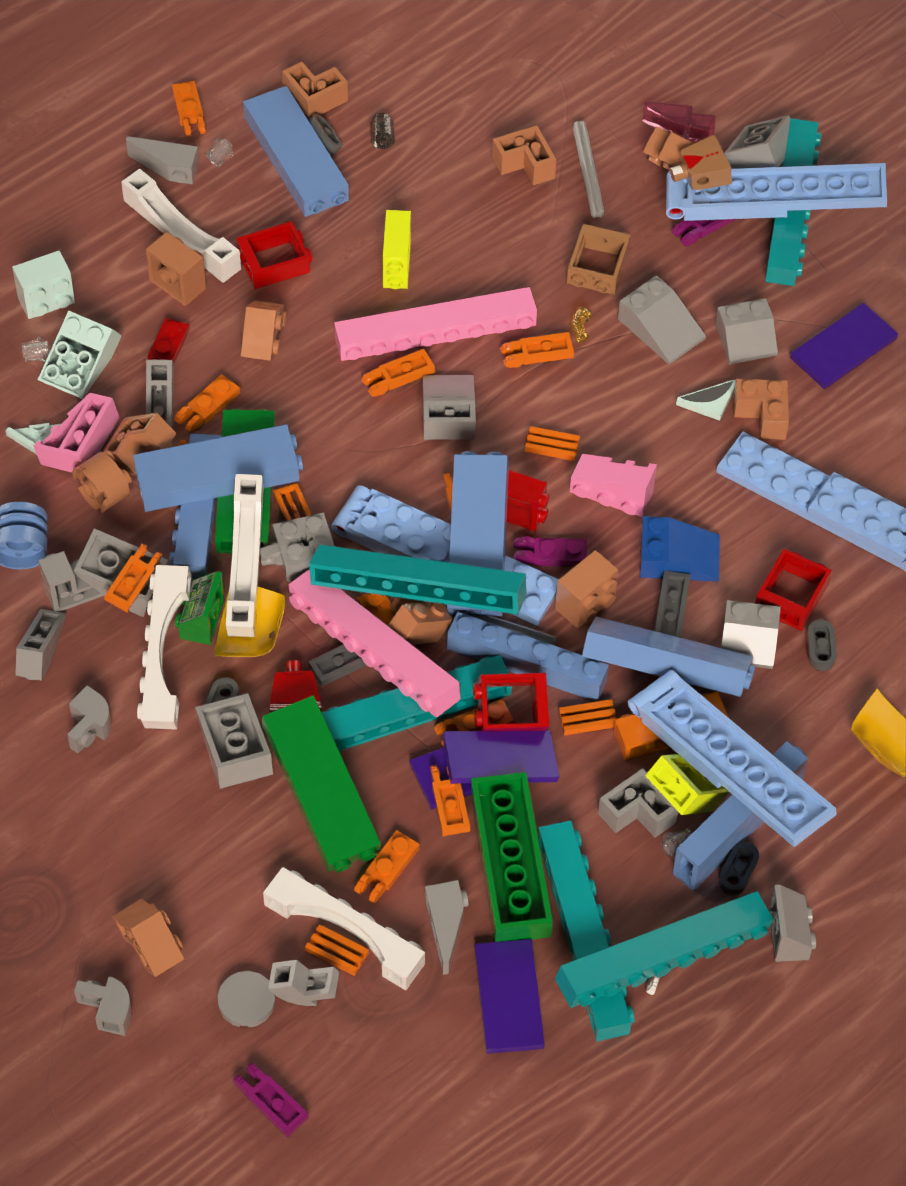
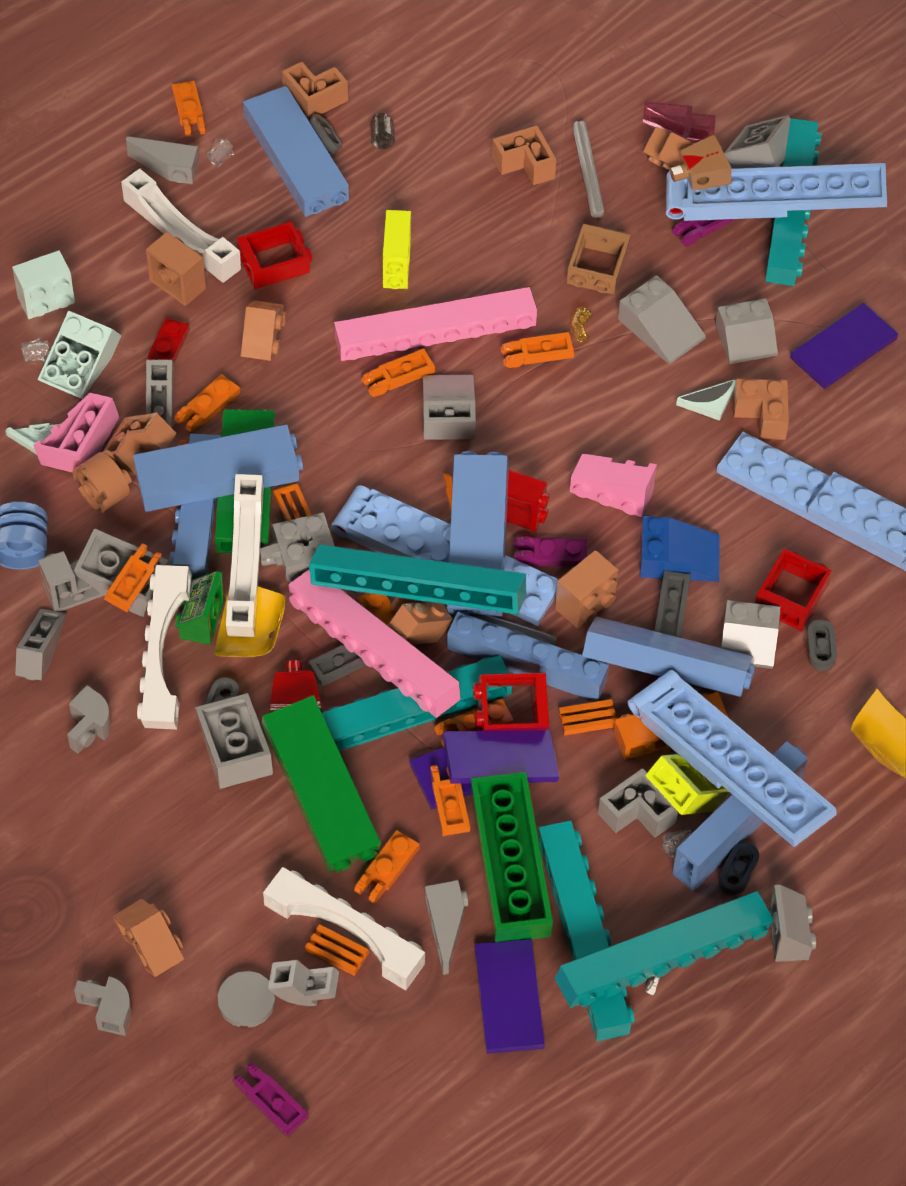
orange tile [524,426,580,461] -> none

